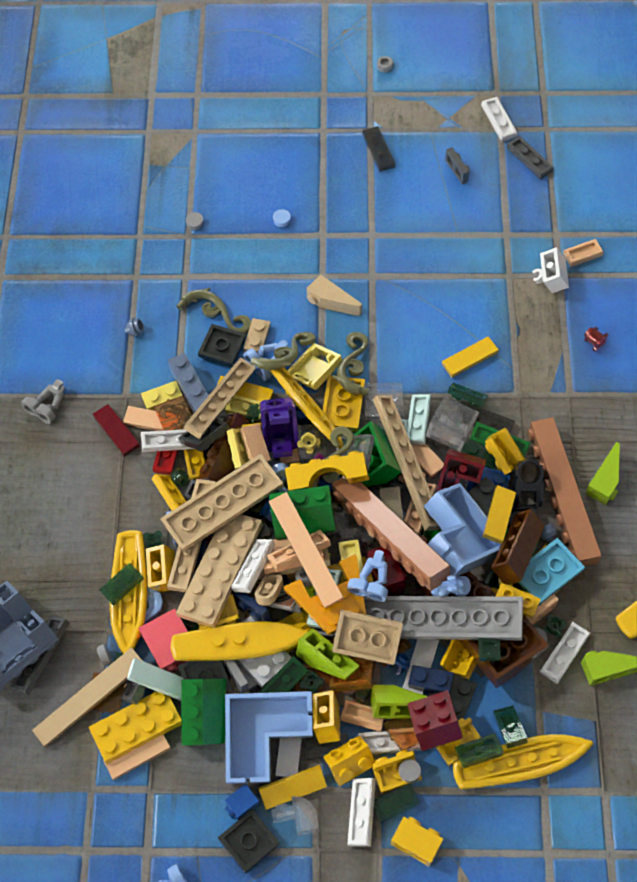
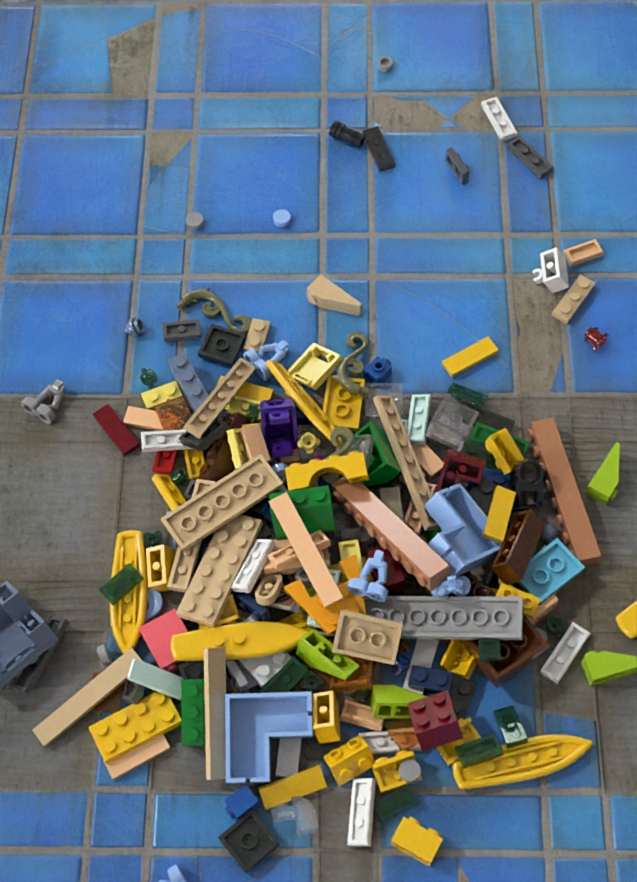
olive plant [251,332,316,370] -> none
none -> clear green plate [140,368,157,389]
none -> dark grey plate [163,319,201,342]
none -> tan tile [204,648,226,780]
none -> black axle [329,120,366,148]
none -> blue brick [363,356,392,388]
none -> tan plate [551,274,596,324]

